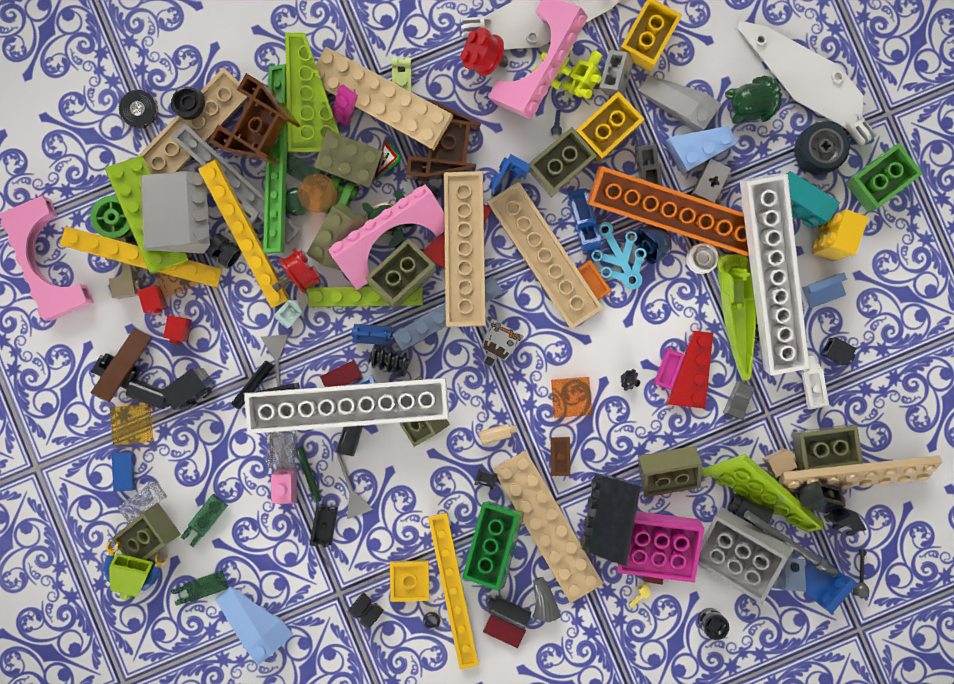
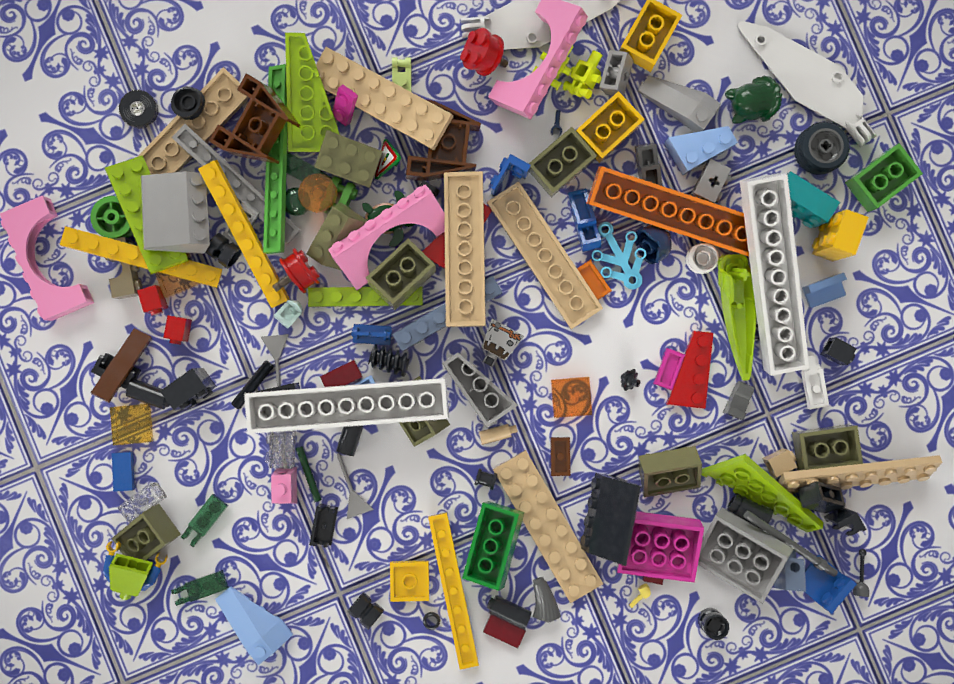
none -> light grey wedge [442,353,518,428]

